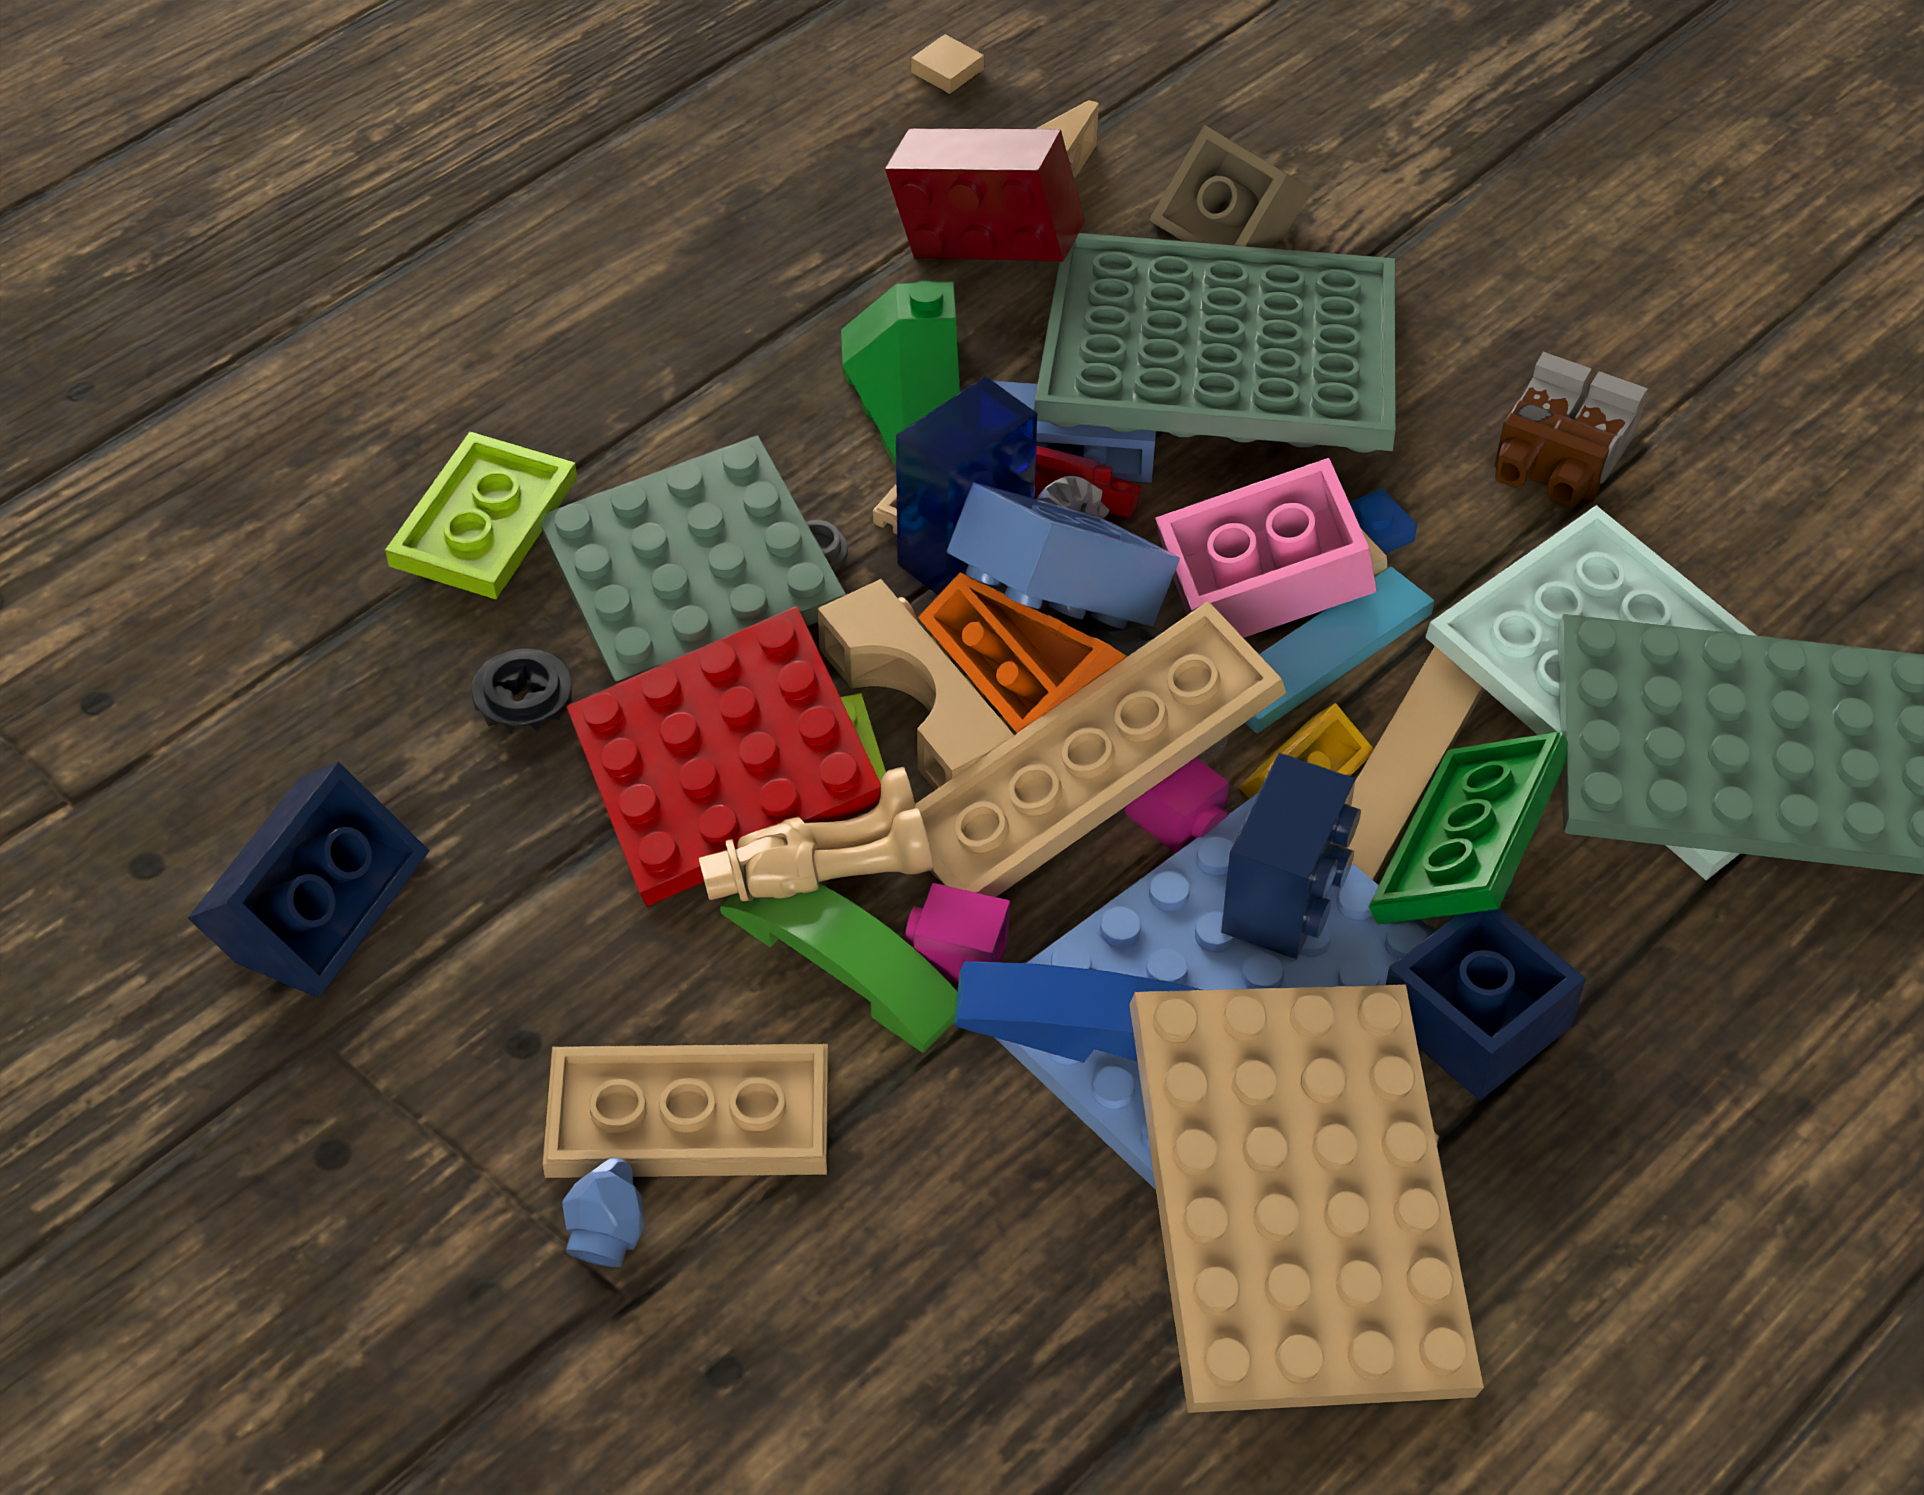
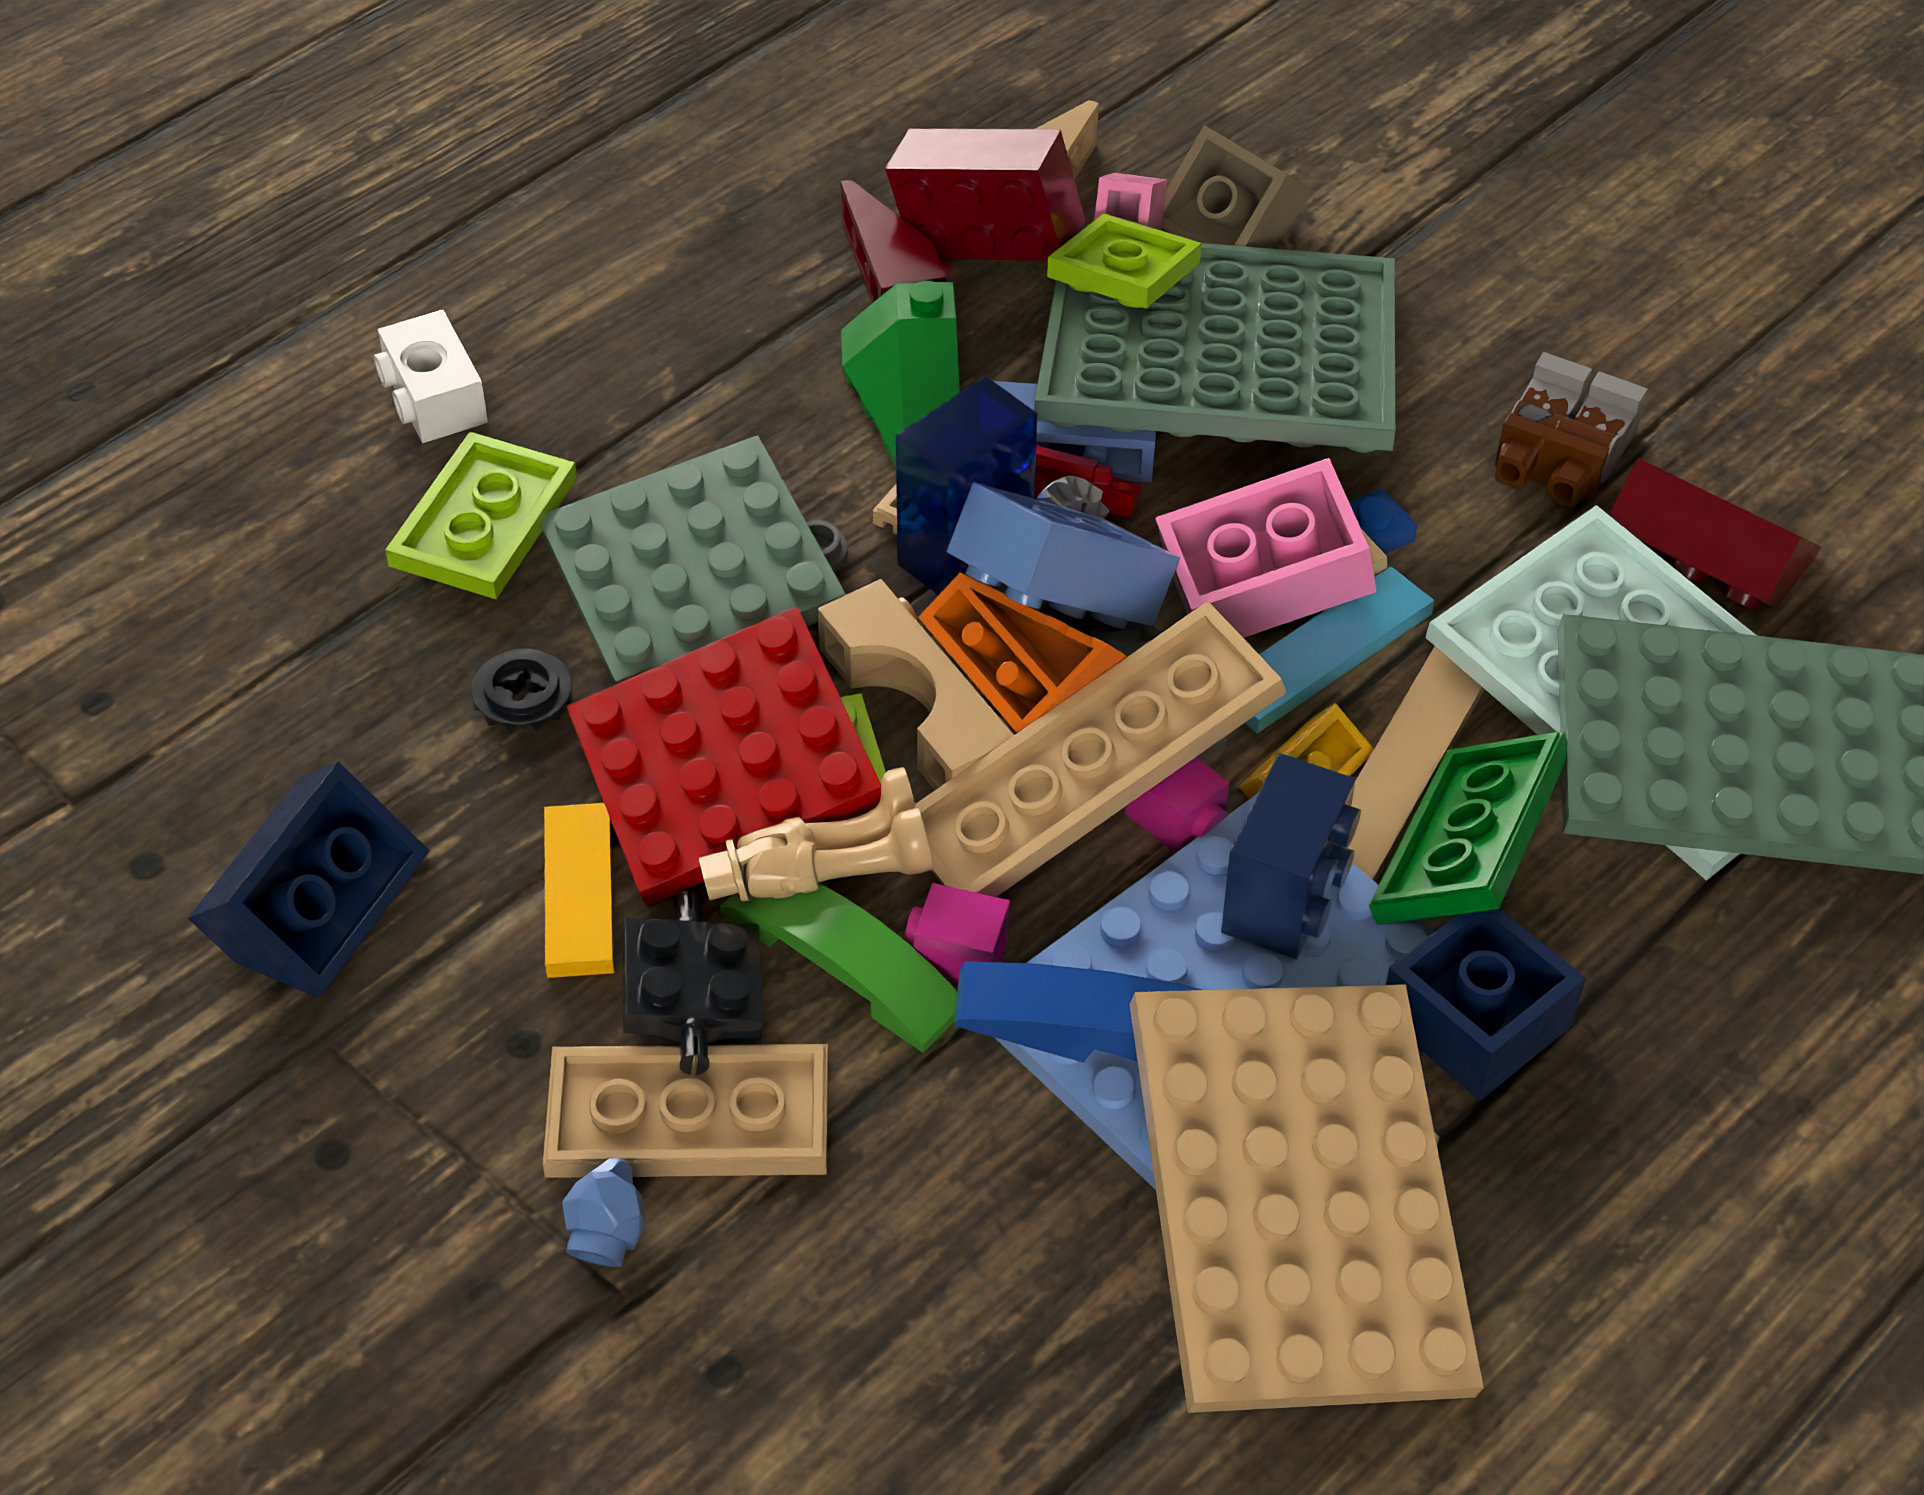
tan tile [911,34,984,94] -> none
none -> white brick [374,310,488,443]
none -> yellow tile [544,803,615,978]
none -> black plate [622,890,764,1075]
none -> dark red slope [841,180,954,303]
none -> lime plate [1047,213,1202,309]
none -> bright pink brick [1094,173,1167,230]
none -> dark red slope [1608,458,1821,611]

